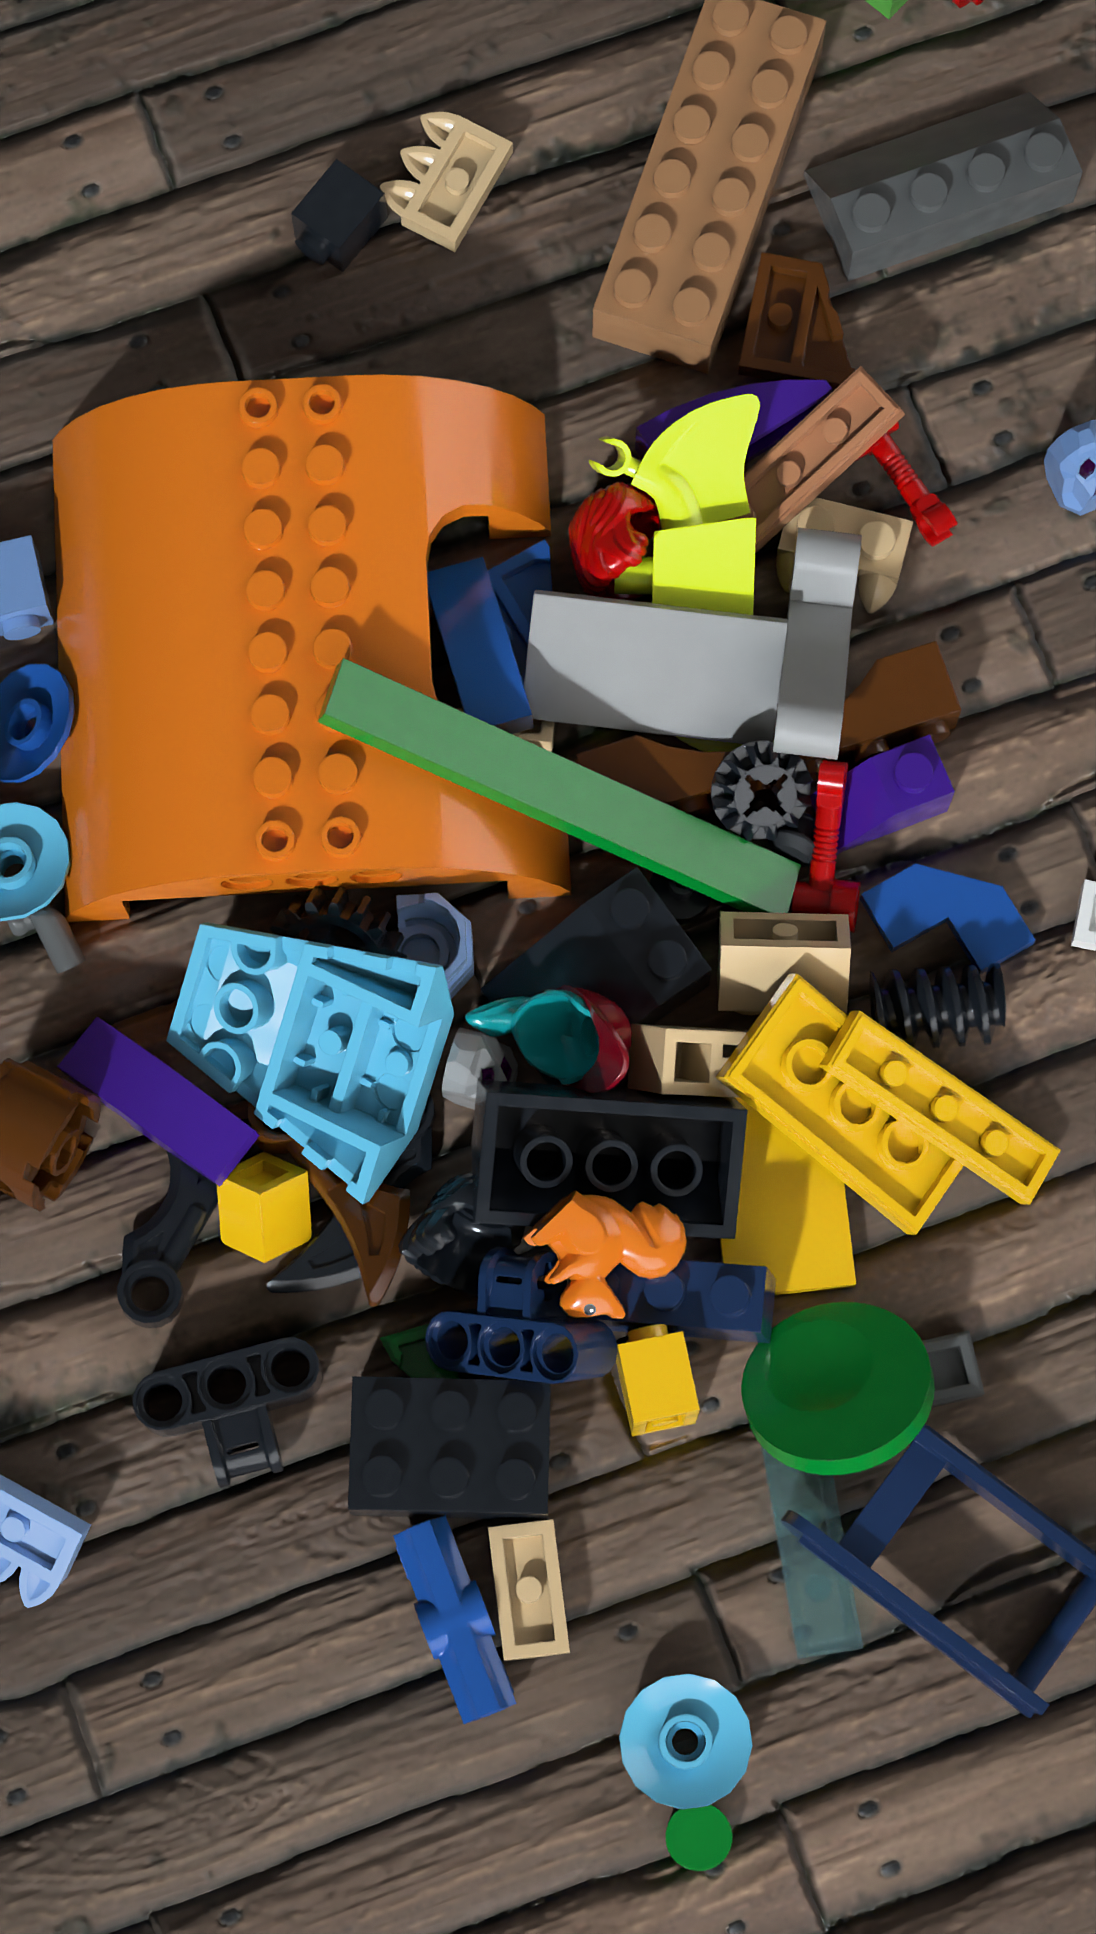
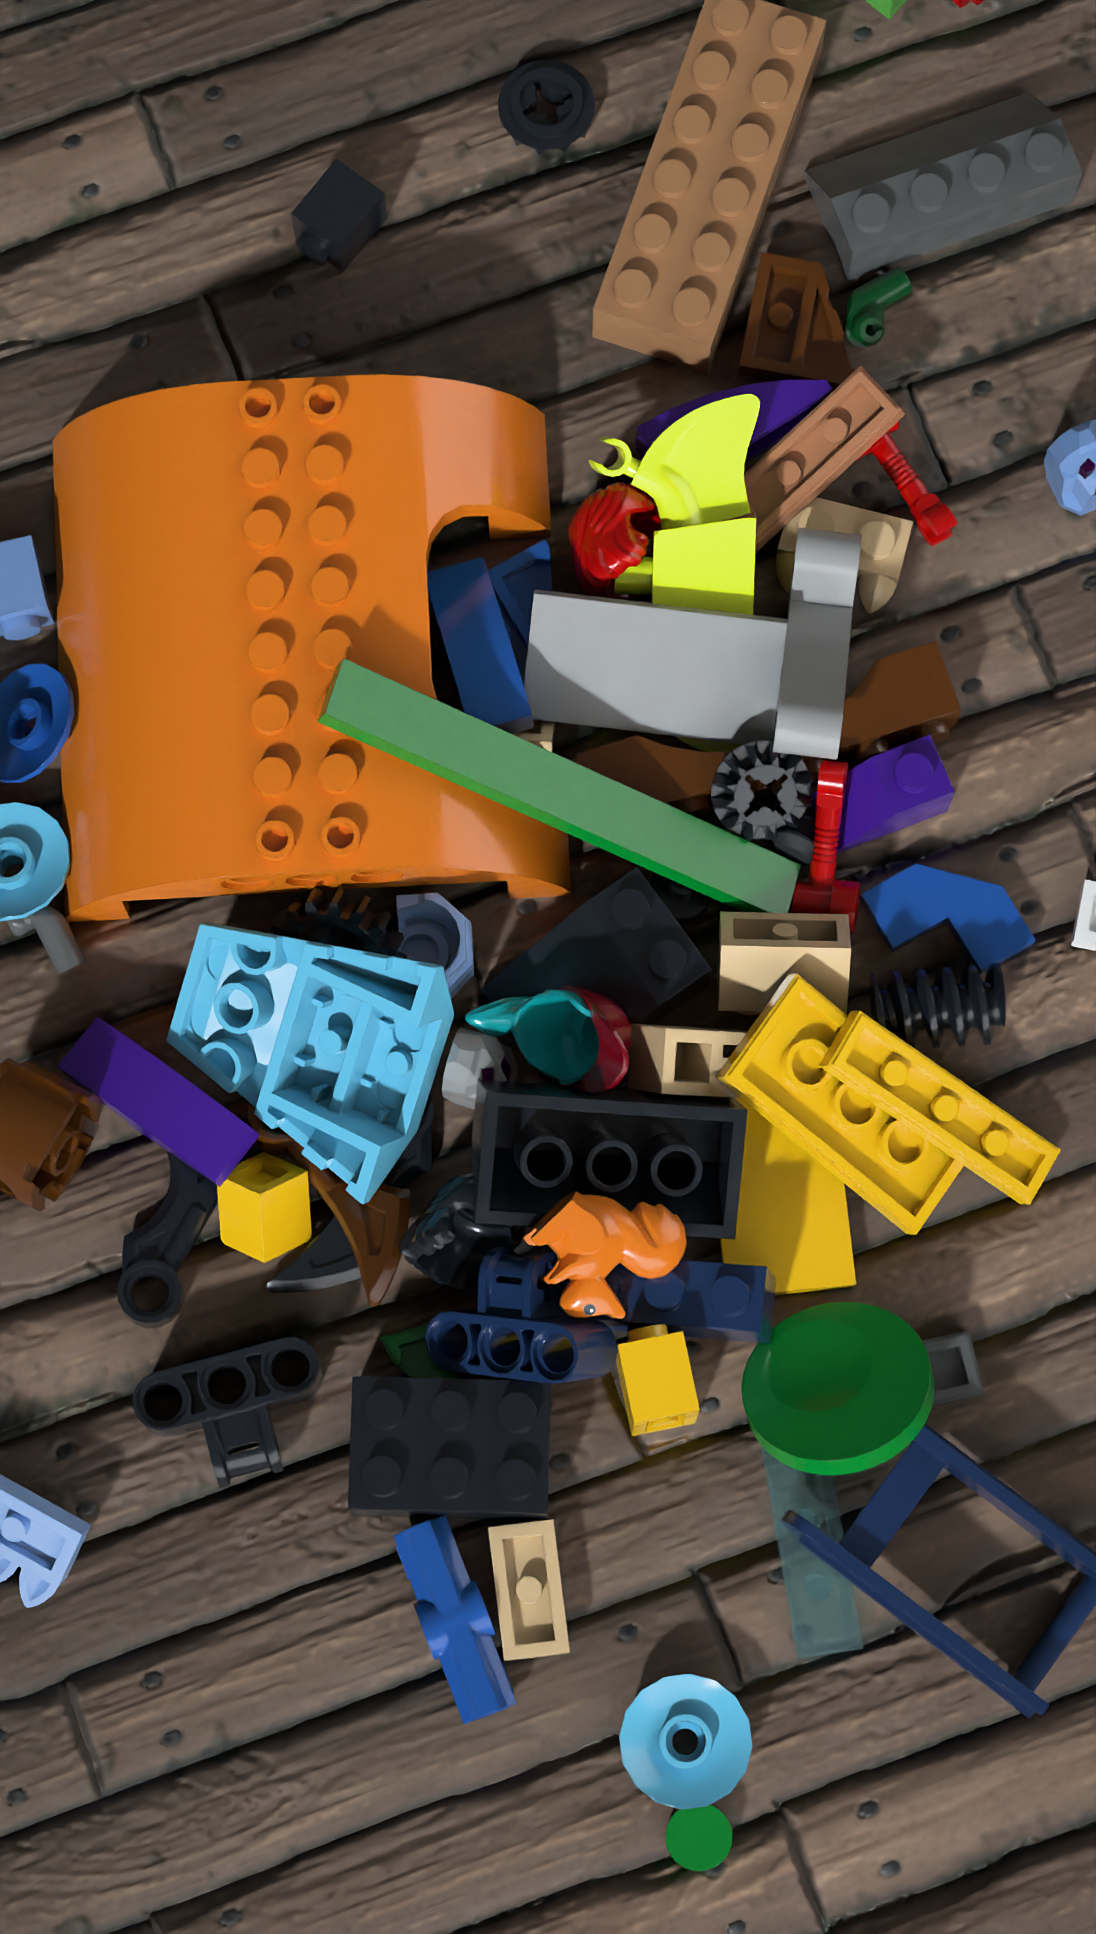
tan plate [380,112,513,252] -> none
none -> black gear [498,60,595,155]
none -> dark green arm [843,266,912,348]

